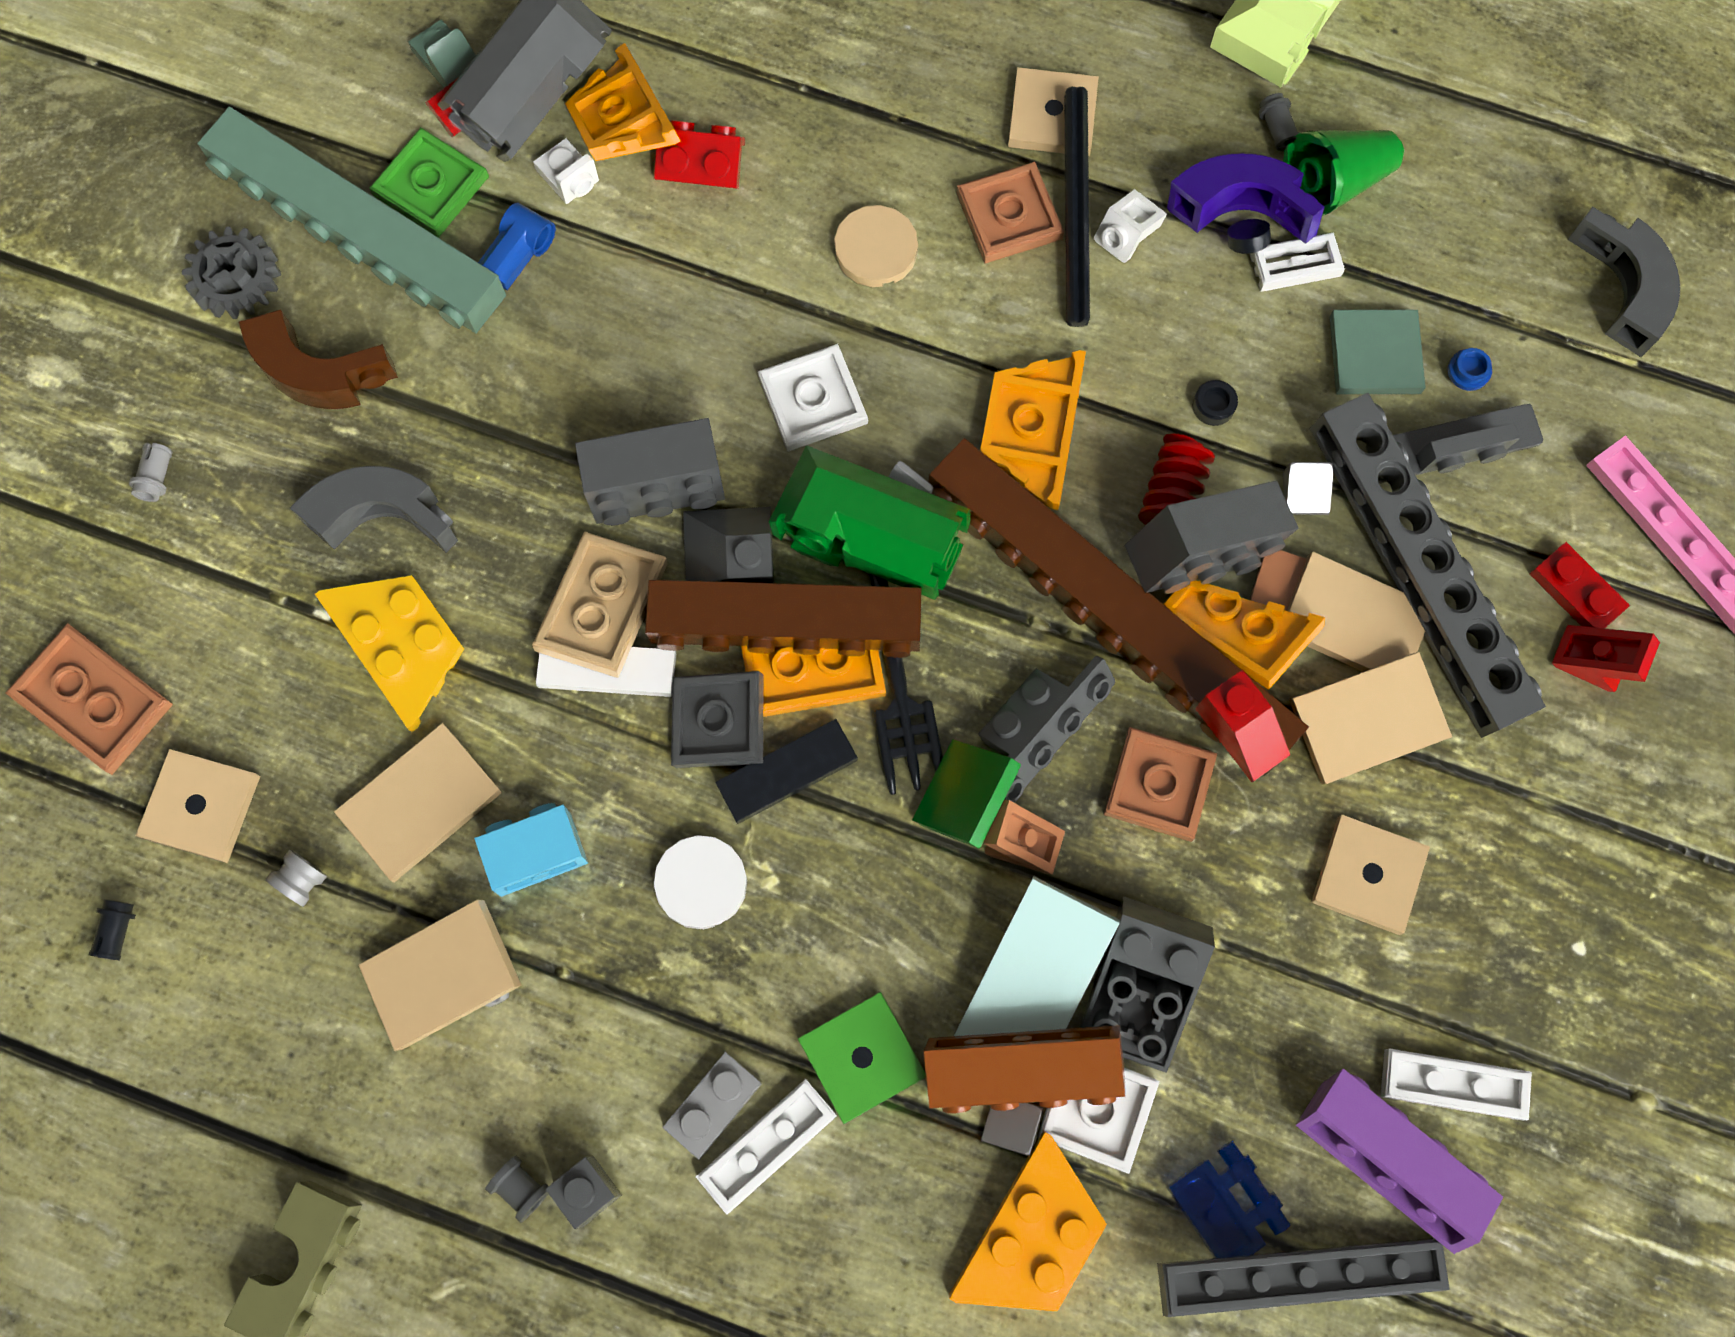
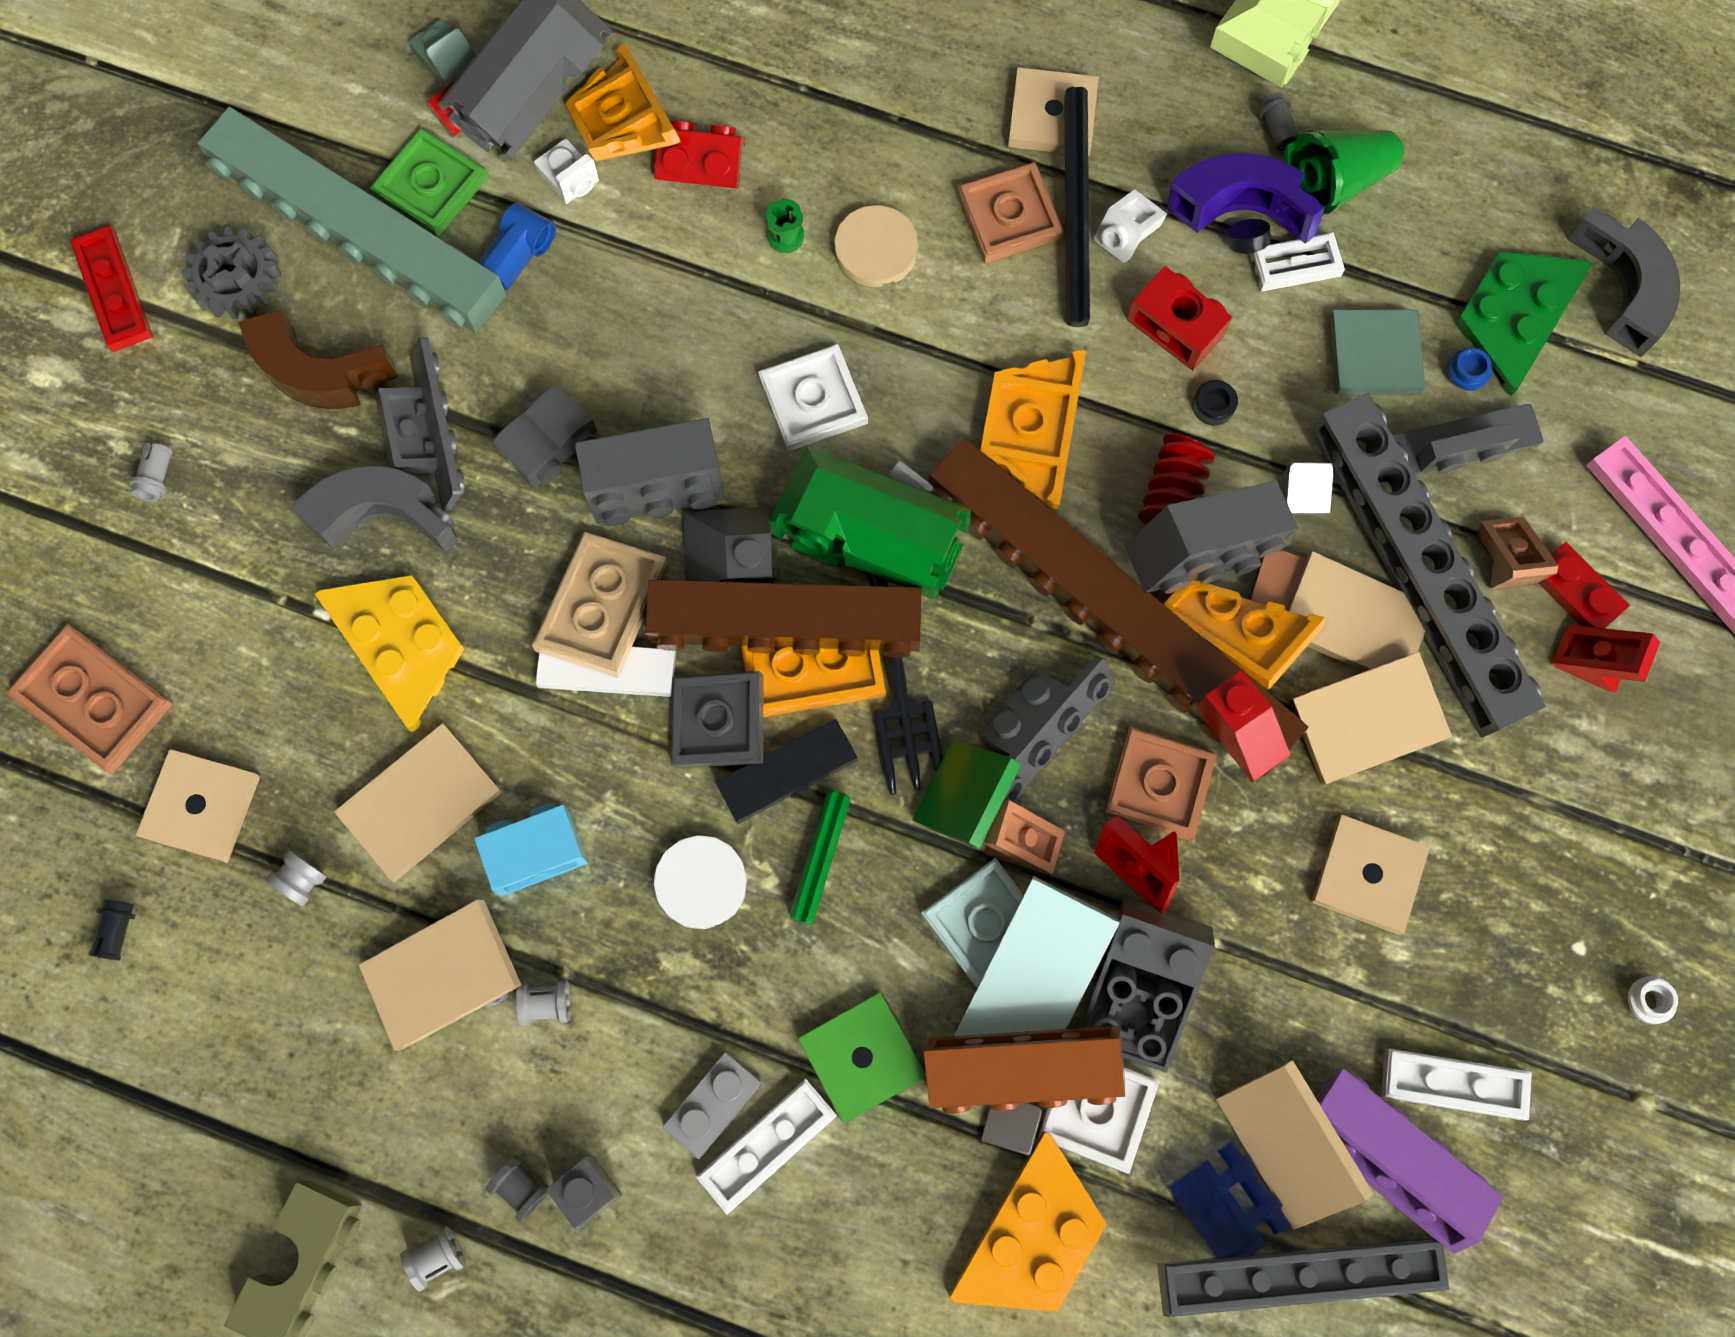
none -> red tile [69,225,153,352]
none -> dark grey bracket [375,337,465,511]
none -> light grey bush [400,1226,466,1292]
none -> dark grey brick [492,384,597,488]
none -> light grey bush [516,980,571,1026]
none -> green bush [765,199,804,253]
none -> green axle [790,790,850,925]
none -> light aqua tile [921,858,1024,990]
none -> red slope [1094,816,1180,914]
none -> red brick [1127,266,1232,371]
none -> tan tile [1216,1060,1374,1230]
none -> green wing [1455,252,1593,396]
none -> nougat slope [1478,517,1558,589]
none -> white plate [1627,976,1678,1024]

